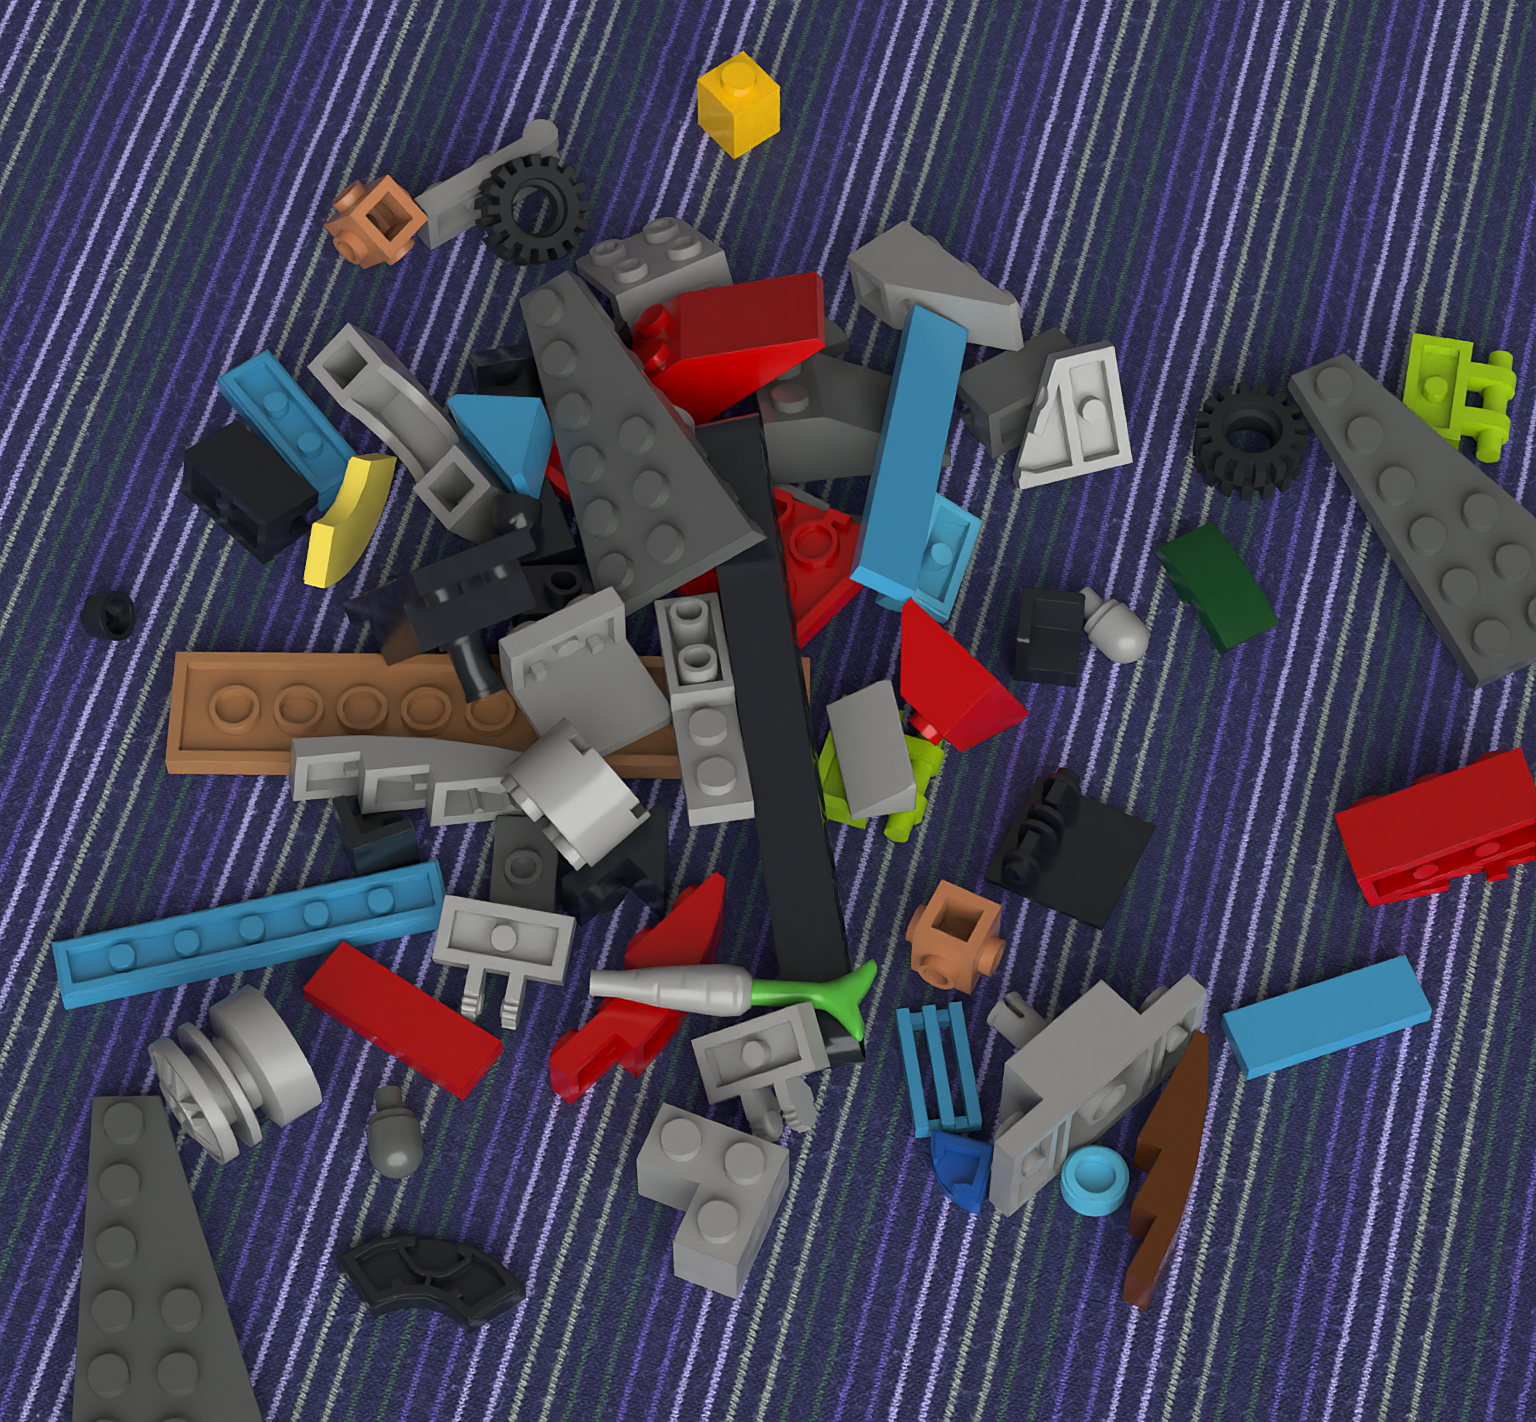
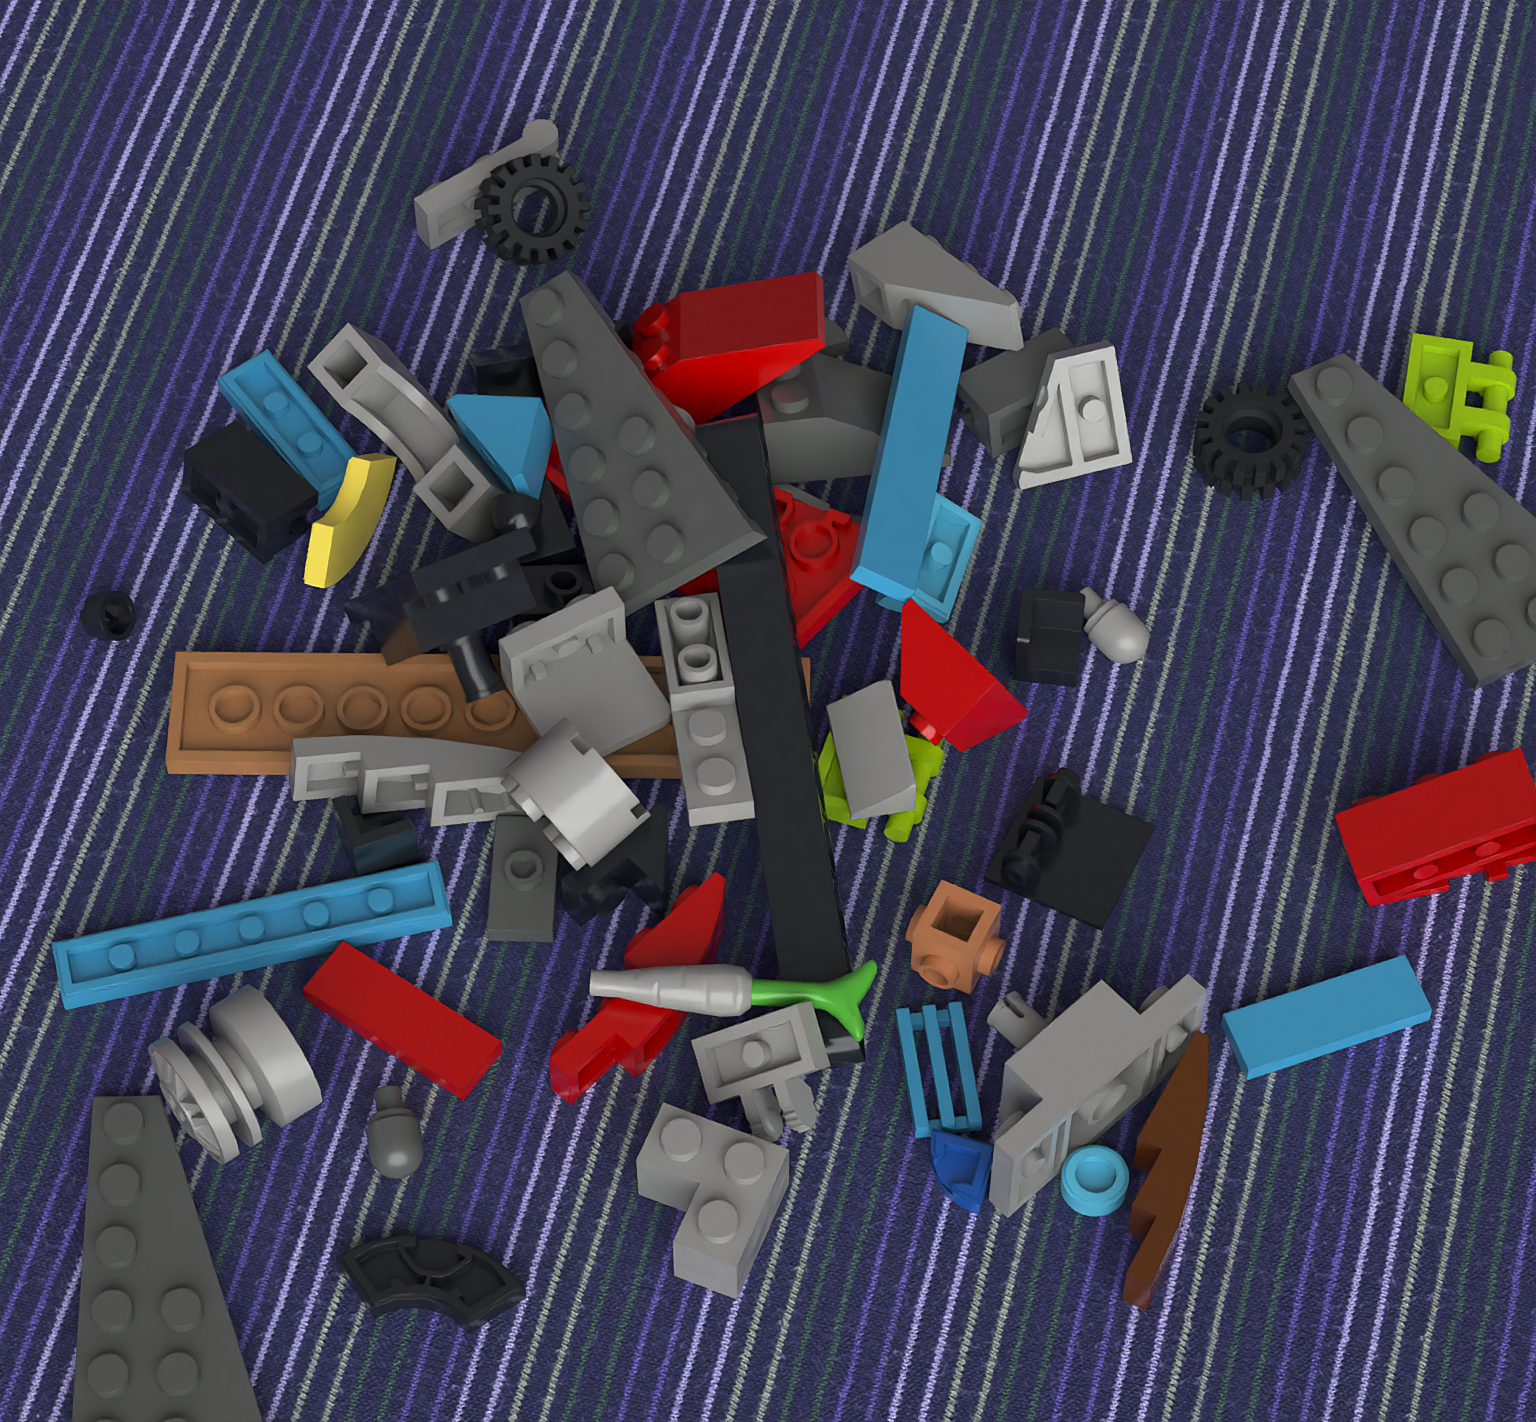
nougat brick [324,175,429,269] -> none
light grey hinge [432,894,577,1030] -> none
light grey bracket [576,217,733,337] -> none
yellow brick [697,51,780,160] -> none
dark green slope [1155,522,1280,655] -> none

